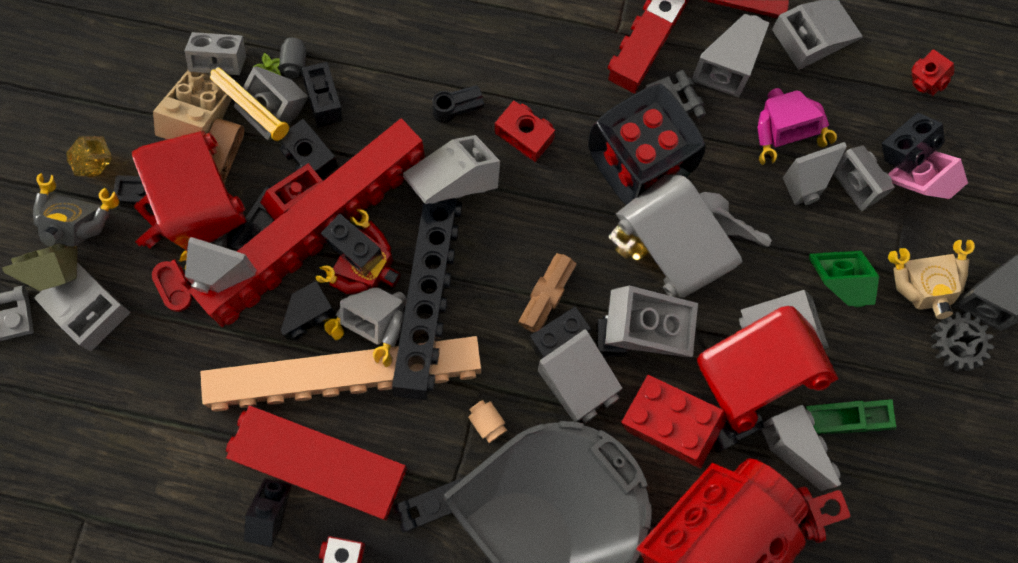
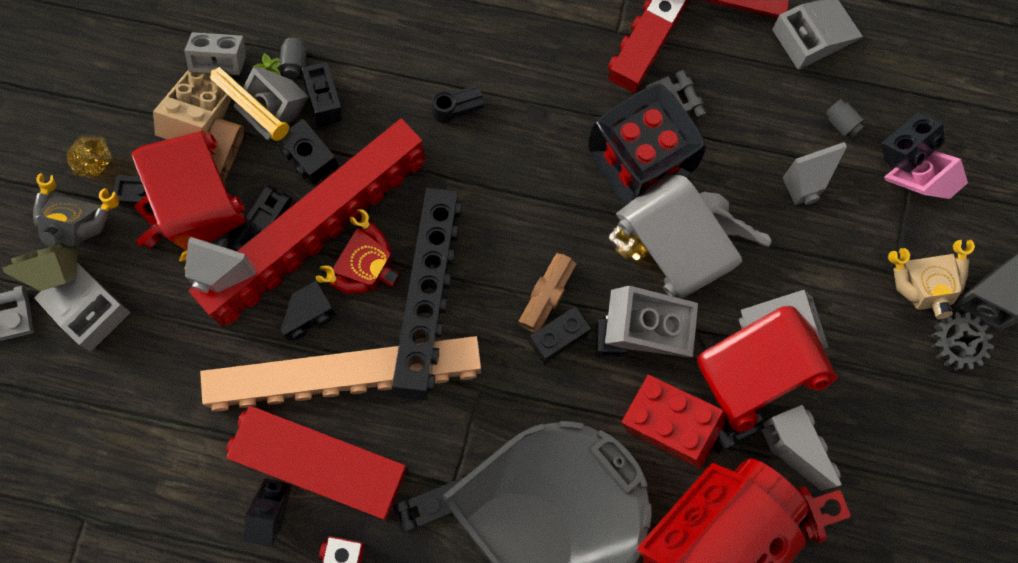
red bracket [152,259,192,312] -> none
red brick [260,163,323,221] -> none
black brick [321,214,383,277] -> none
light grey torso [325,288,407,367] -> none
light grey slope [403,135,500,204] -> none
light nougat brick [468,400,507,443] -> none
red brick [495,101,555,162] -> none
light grey slope [538,329,623,424] -> none
light grey slope [692,14,769,98] -> none
dark pink torso [757,88,837,165] -> none
green slope [806,399,896,434] -> none
green slope [809,251,879,307] -> none
light grey slope [833,145,895,212] -> none
red brick [912,49,954,96] -> none
none -> dark grey brick [826,99,865,138]

